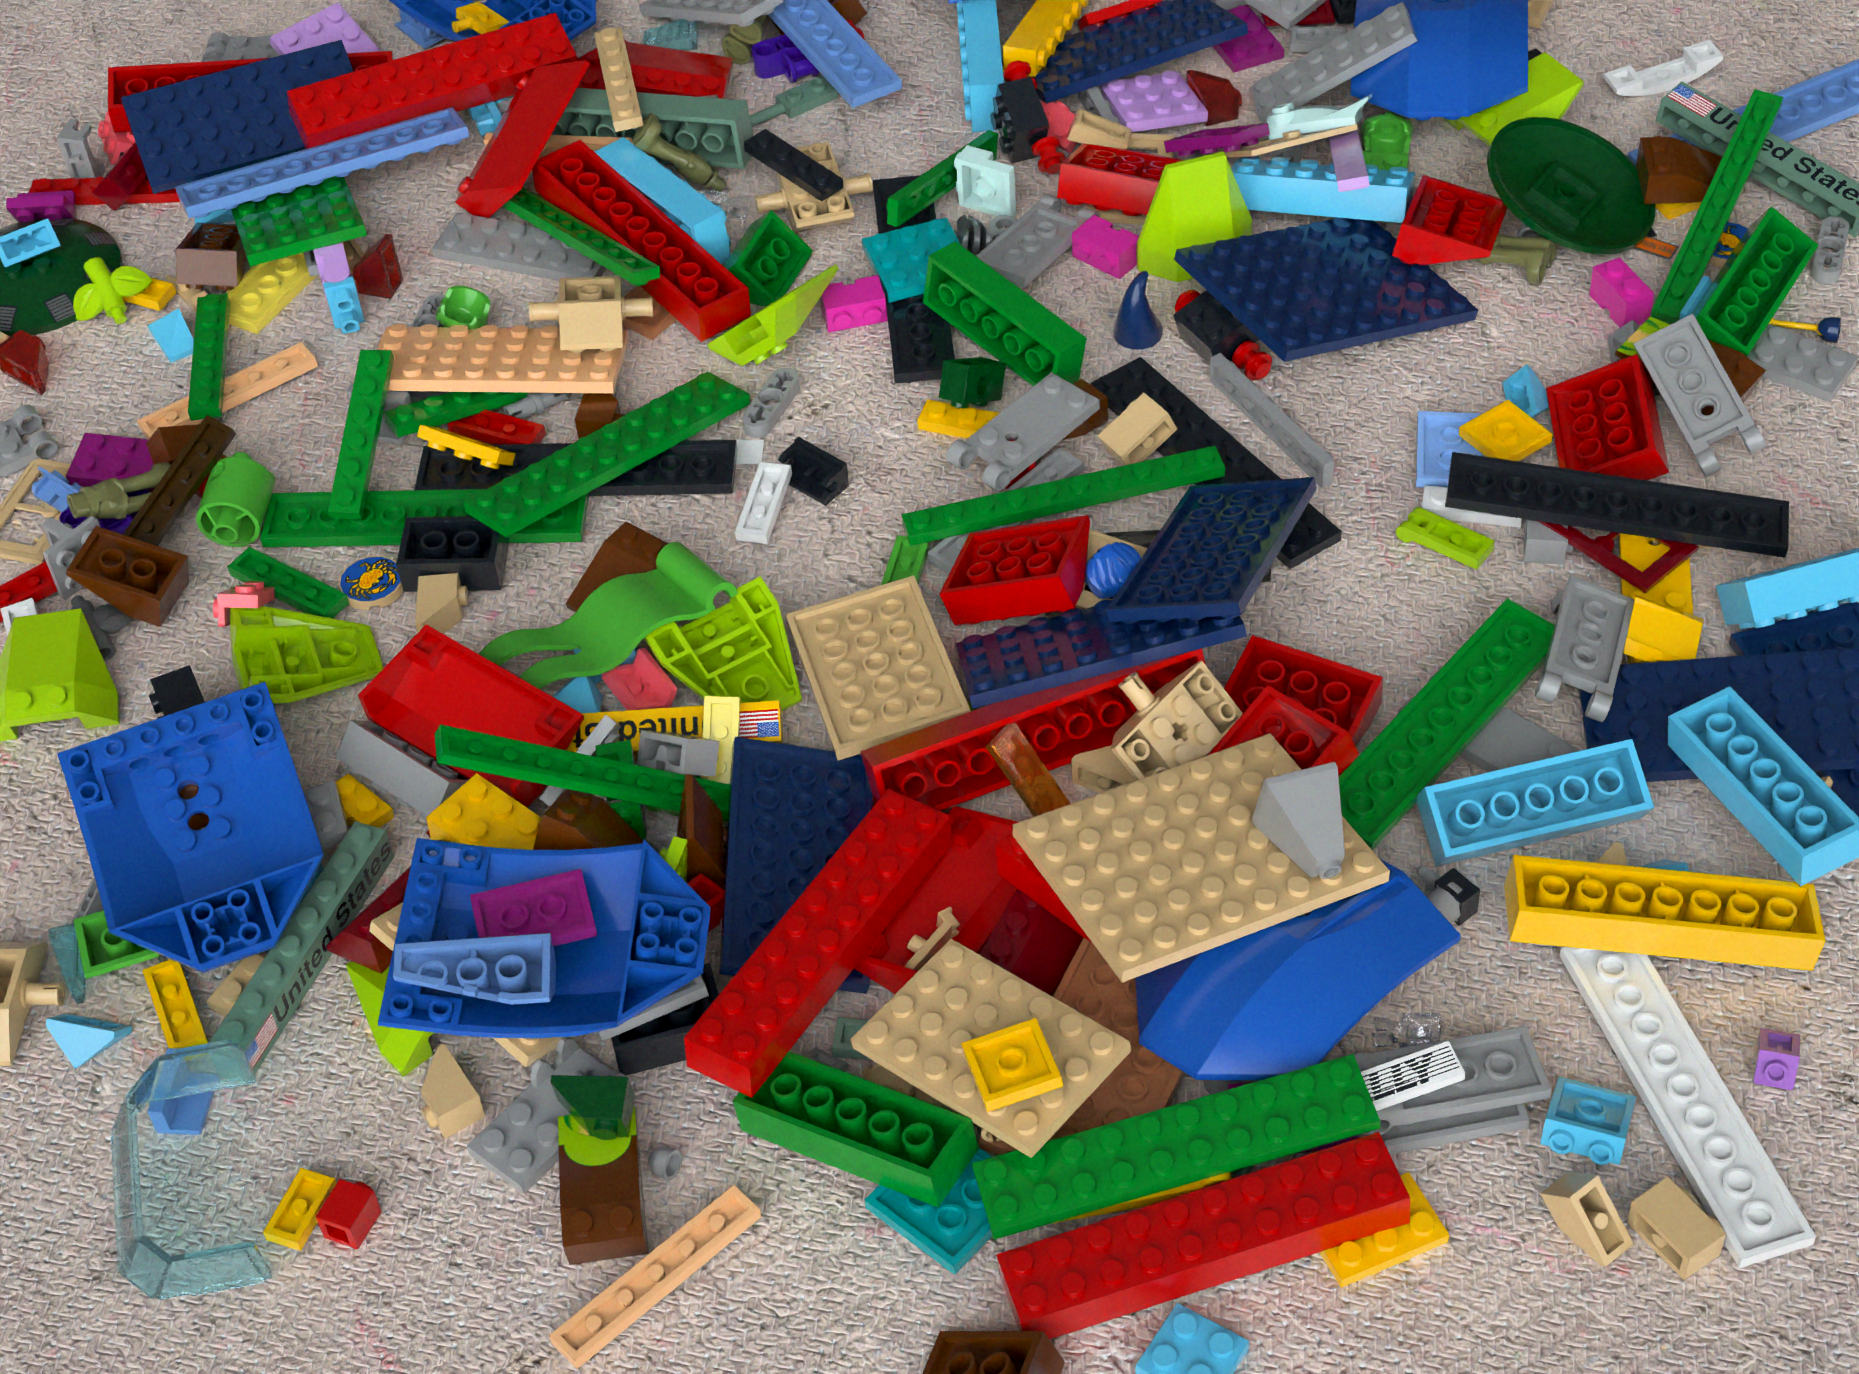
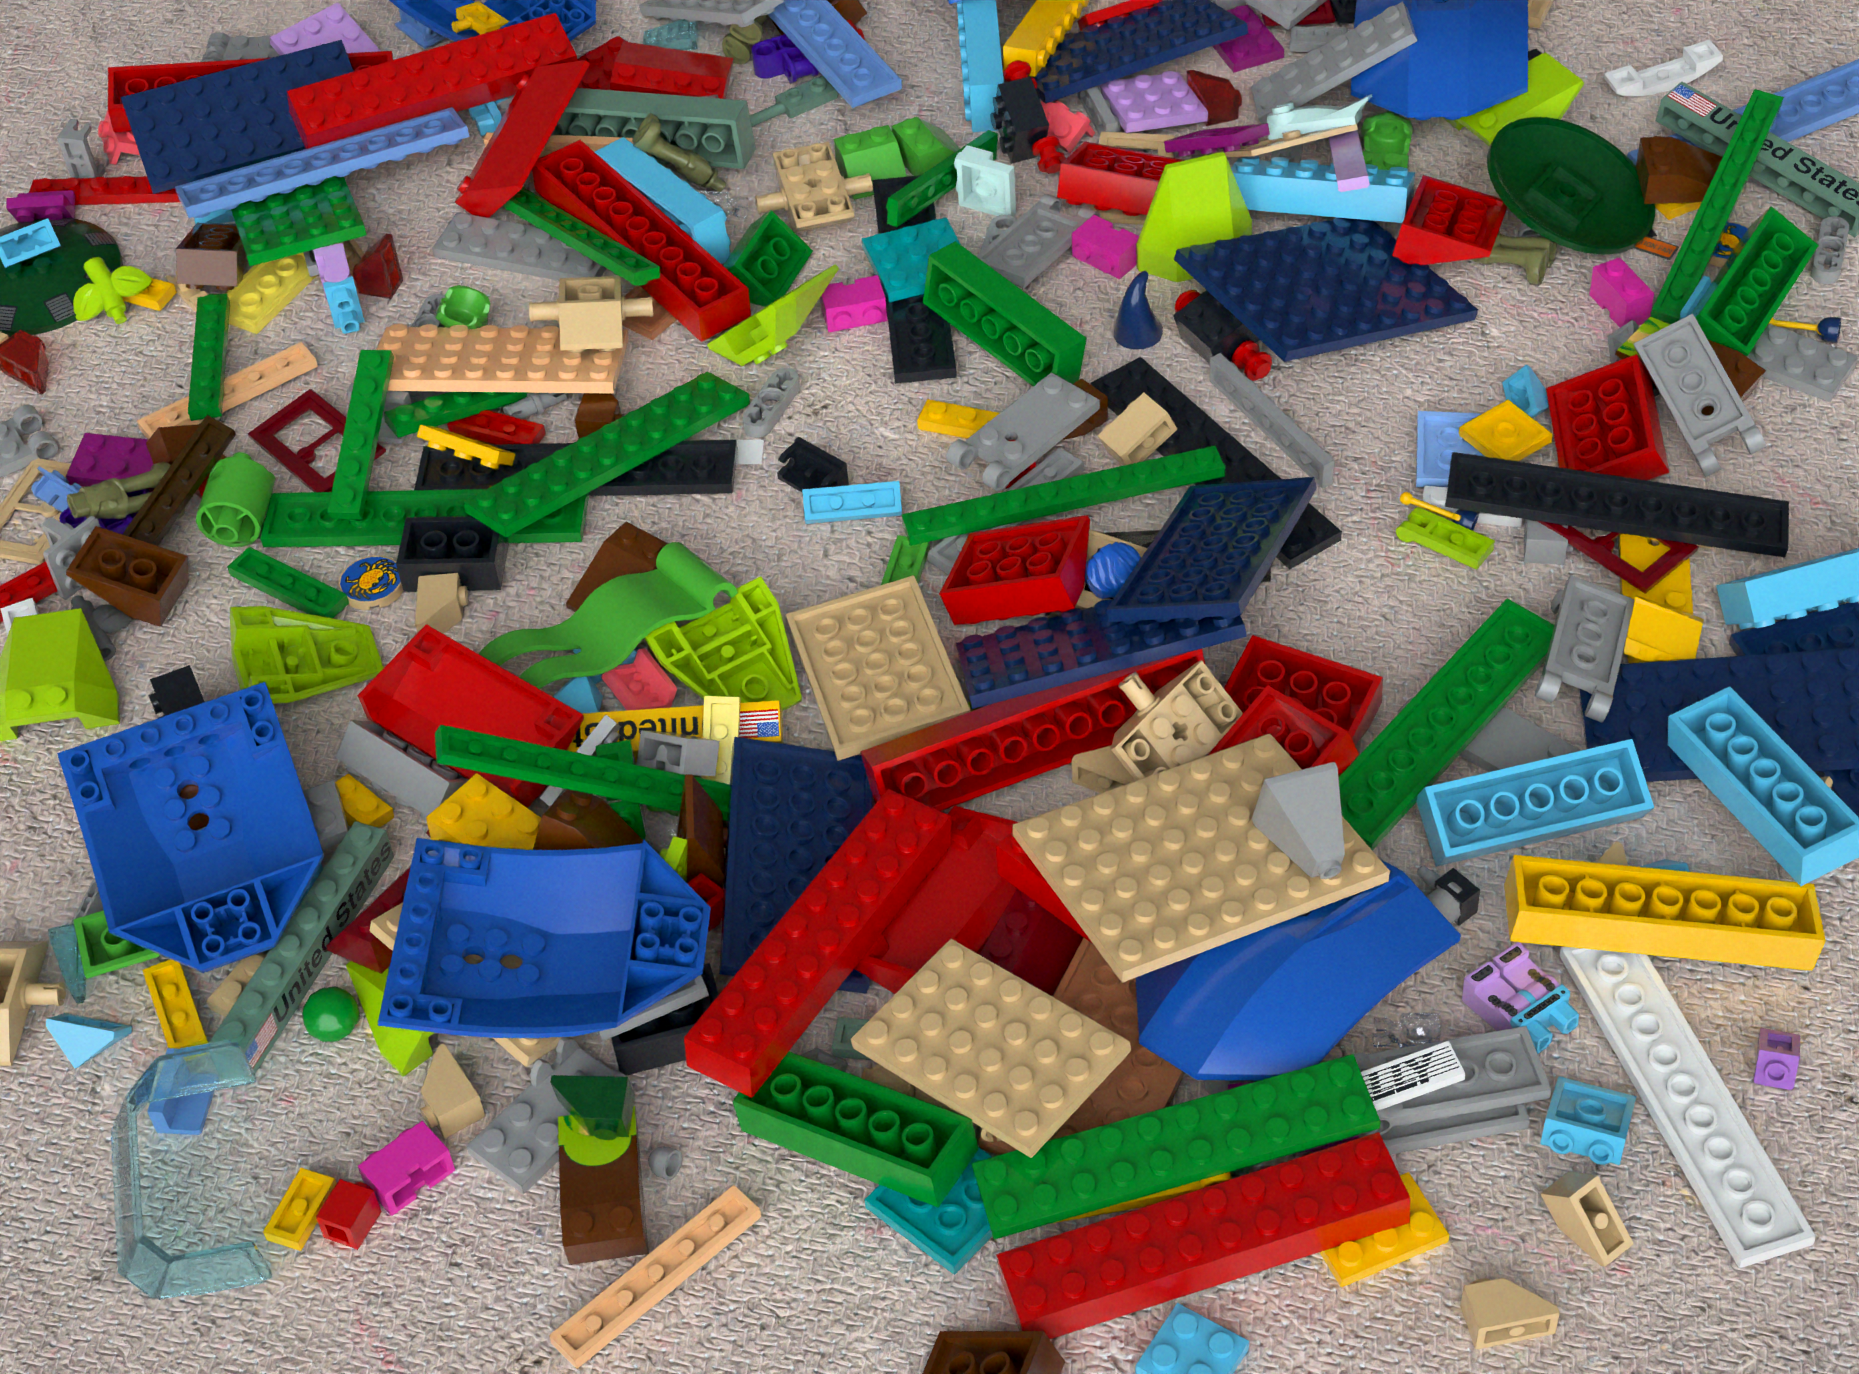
dark red panel [92,143,147,211] -> none
medium azure slope [148,308,194,363] -> none
coral bracket [213,581,275,627] -> none
medium blue wedge [393,933,556,1005] -> none
magenta plate [470,869,597,946] -> none
tan plate [594,27,644,132] -> none
white plate [735,462,792,544] -> none
black plate [744,129,844,202] -> none
tan piece [904,906,960,971] -> none
dark green brick [939,357,1006,408] -> none
dark grey arm [956,215,992,254] -> none
yellow plate [961,1018,1063,1112] -> none
clear orange plate [985,723,1071,817] -> none
tan slope [1067,108,1132,149] -> none
tan brick [1627,1177,1726,1280] -> none
none -> dark red door [247,389,386,492]
none -> green hair [302,986,360,1042]
none -> dark pink brick [358,1121,456,1216]
none -> medium azure plate [802,481,902,524]
none -> bright green slope [834,125,907,200]
none -> bright green slope [891,116,960,176]
none -> hinge [1400,492,1480,531]
none -> tan slope [1460,1278,1560,1350]
none -> hips [1462,942,1579,1054]

